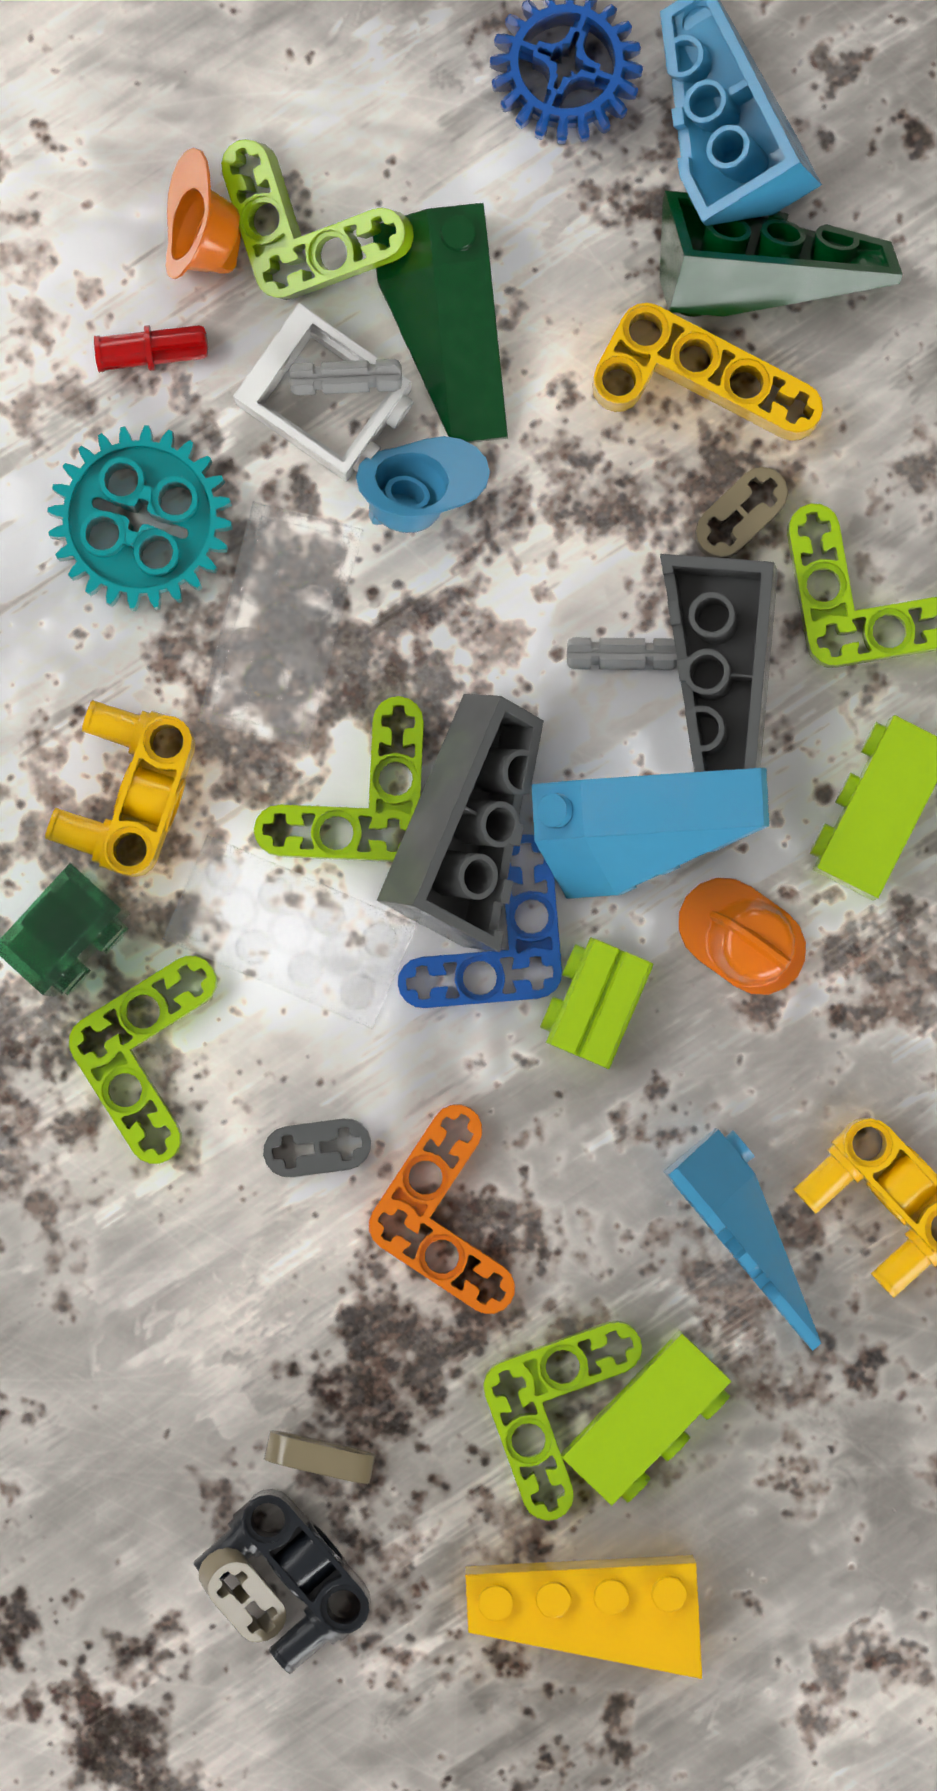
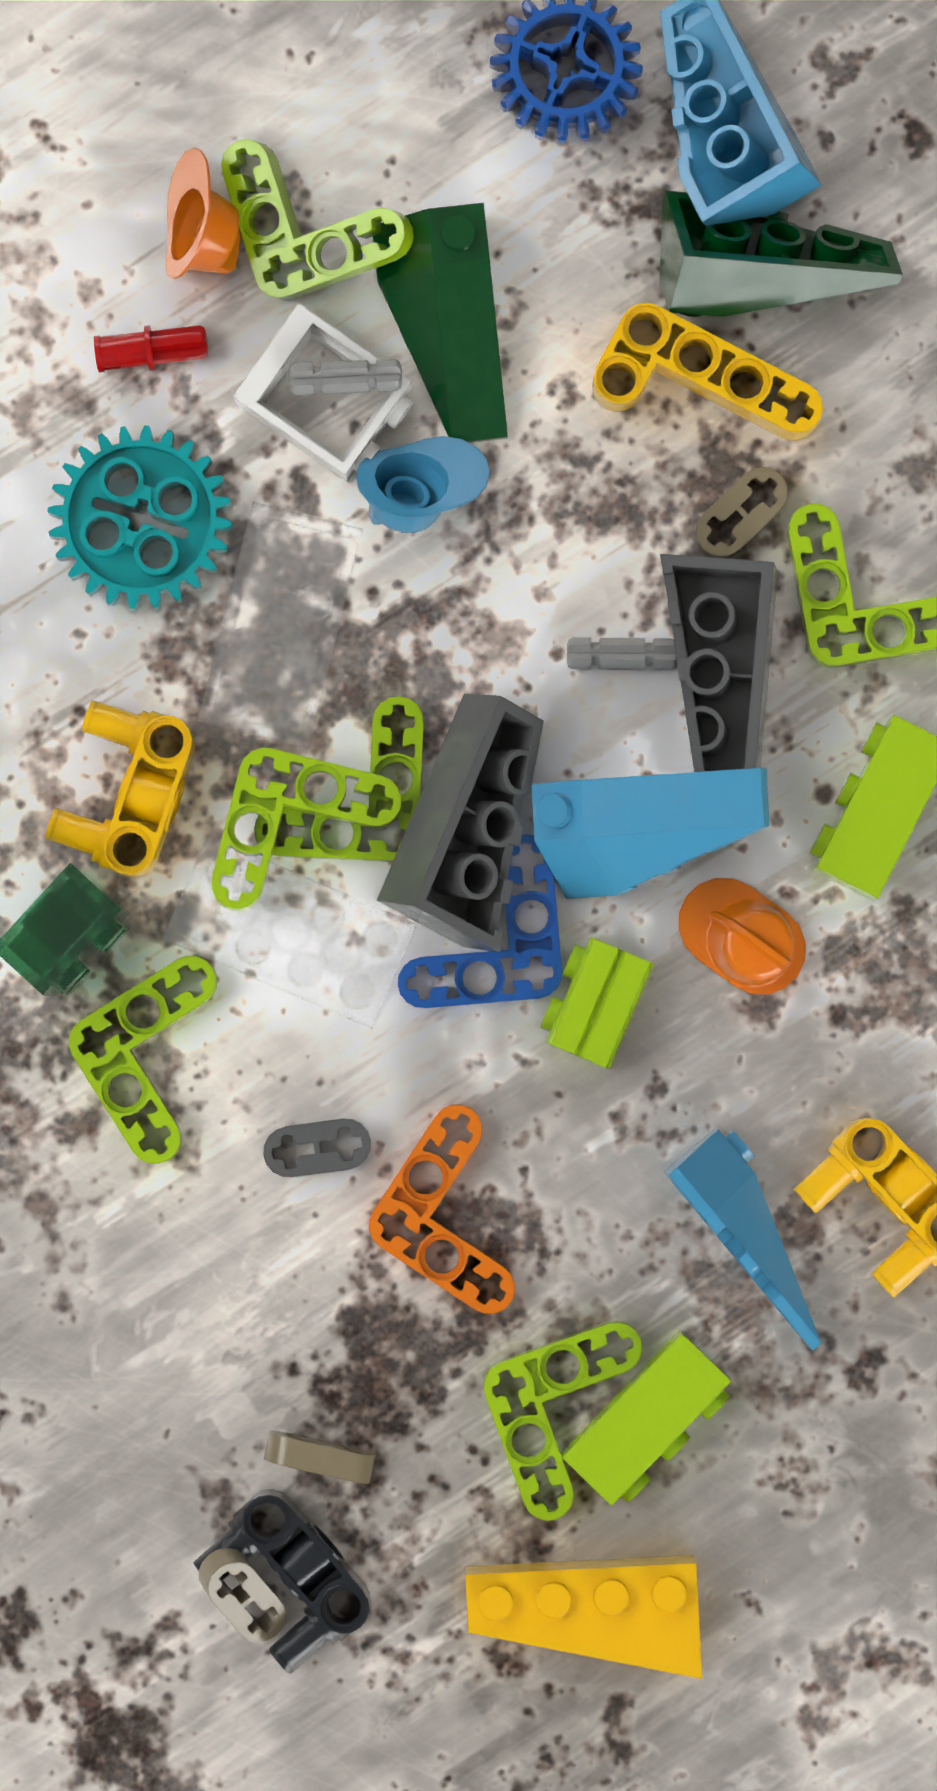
none -> lime beam [211,748,402,911]

